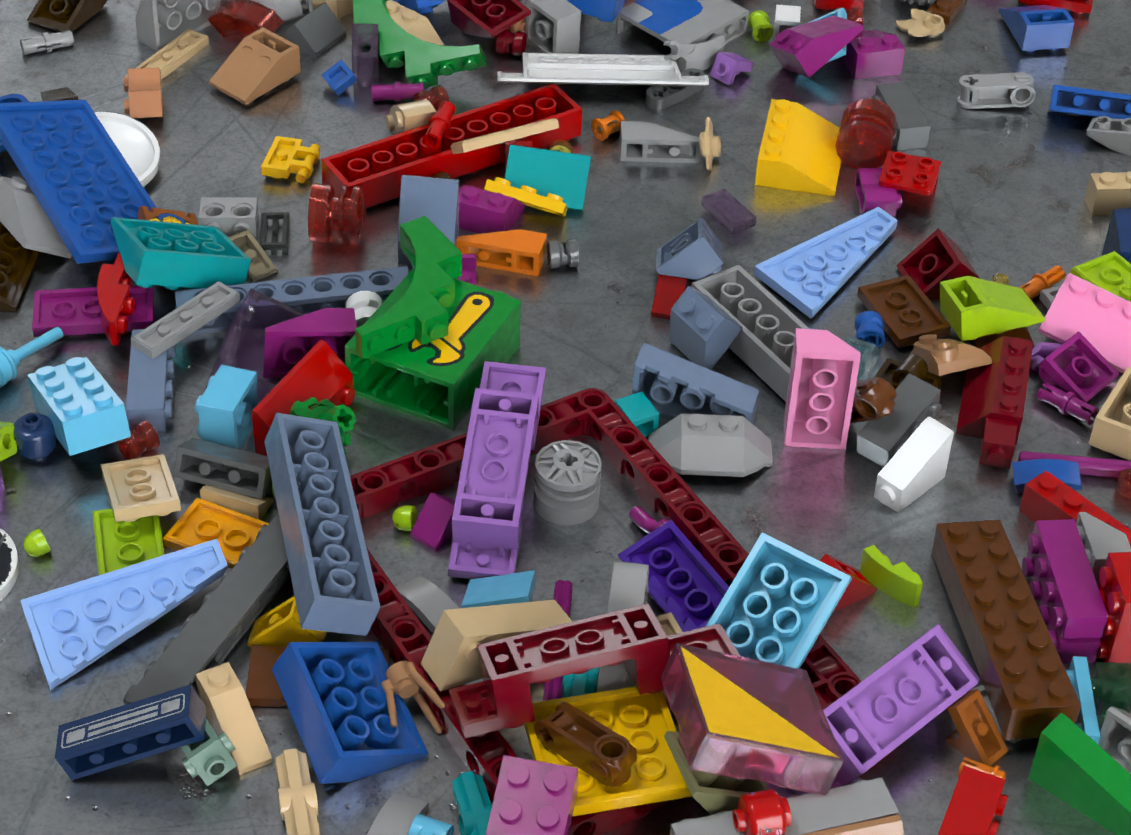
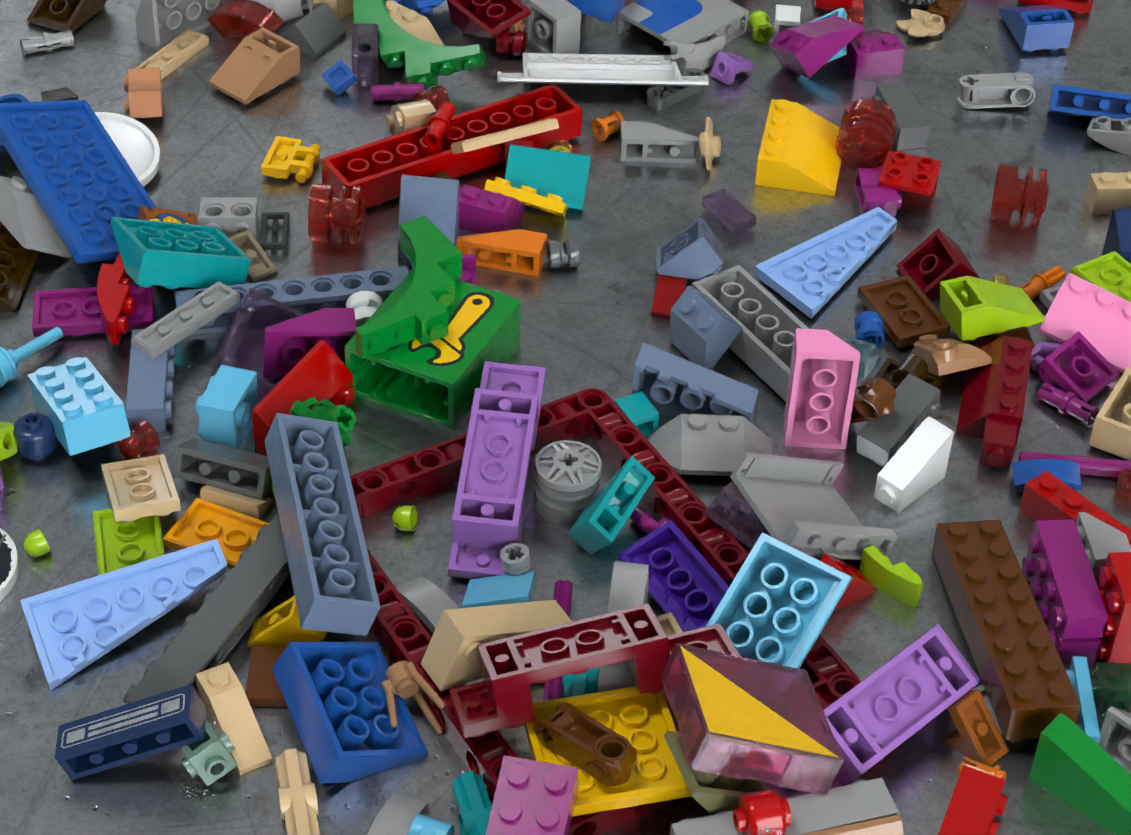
magenta slope [410,492,455,552] -> none
none -> light grey bush [500,543,532,575]
none -> teal slope [568,456,655,555]
none -> clear purple torso [704,481,768,549]
none -> light grey panel [730,452,898,560]
none -> clear red wheel [991,163,1049,226]

